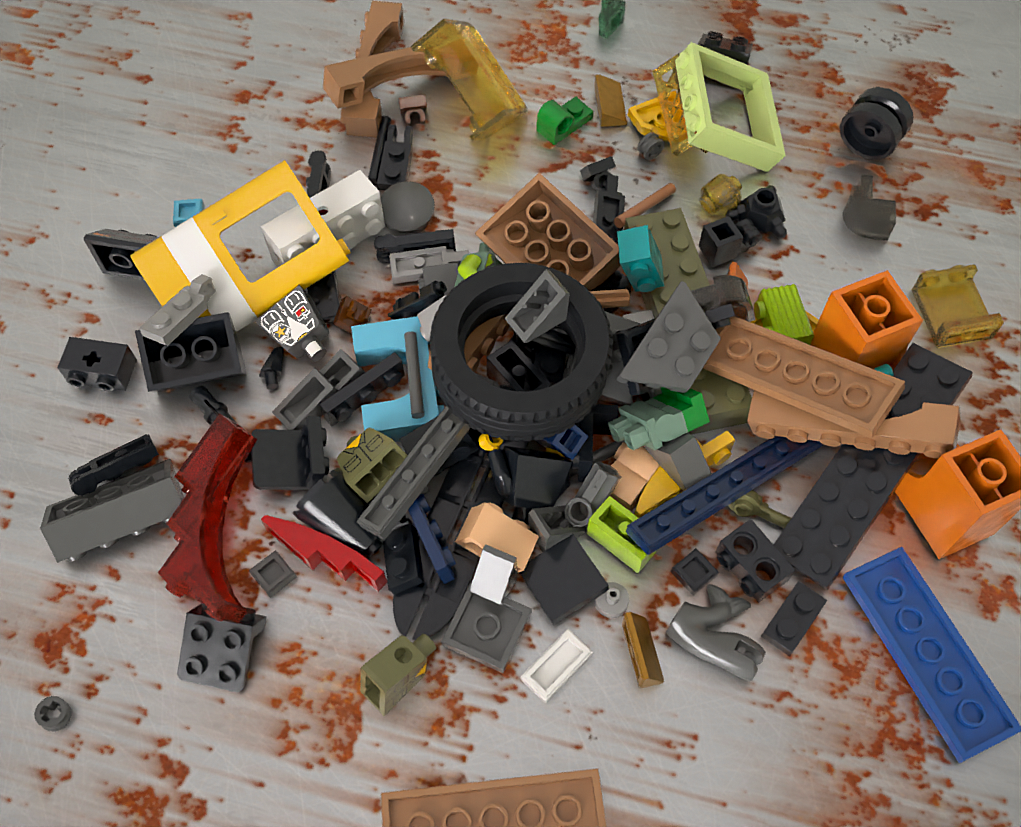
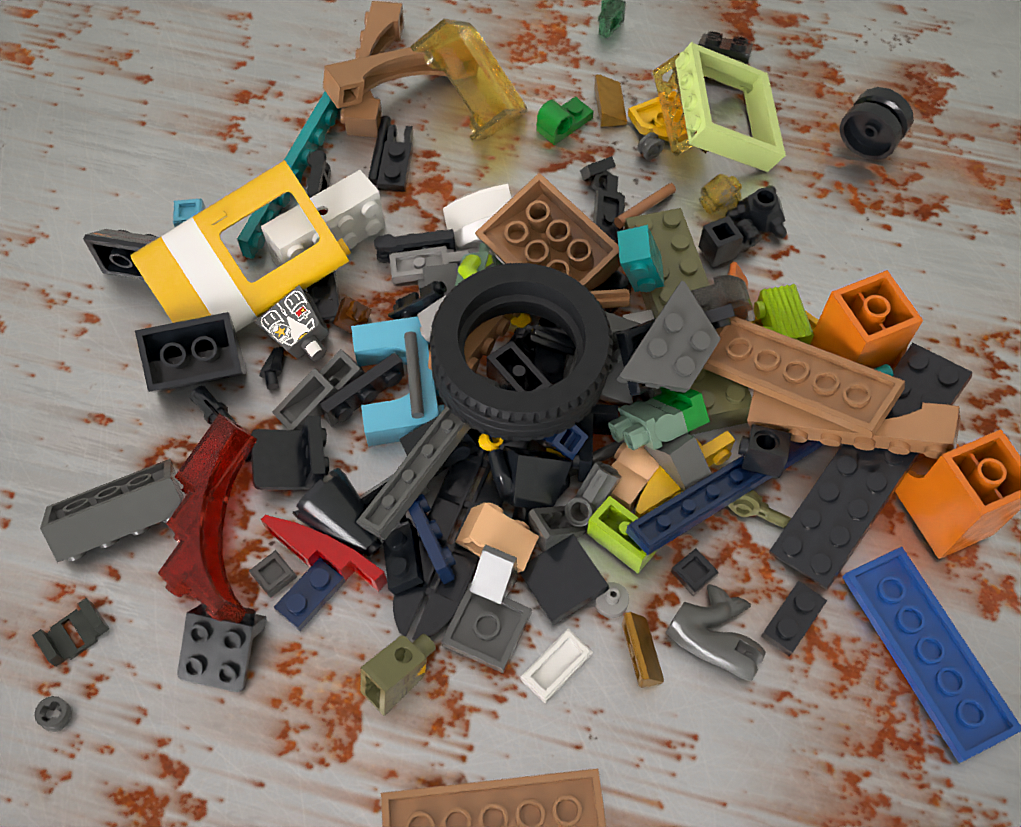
black brick [57,337,137,391] -> none
black hinge [68,434,159,496] -> none
light grey hinge [139,274,216,346] -> none
olive torso [337,427,408,503] -> none
dark grey dish [381,181,435,231] -> none
reddish brown tile [399,94,427,125] -> none
dark grey slope [504,269,570,343] -> none
black brick [715,519,795,603] -> none
clear smoke brick [842,175,896,241] -> none
clear yellow panel [912,264,1004,348] -> none
none -> pearl dark grey piece [32,598,109,667]
none -> teal plate [237,91,341,259]
none -> dark blue plate [273,557,346,631]
none -> white slope [443,182,511,249]
none -> black brick [738,424,792,478]

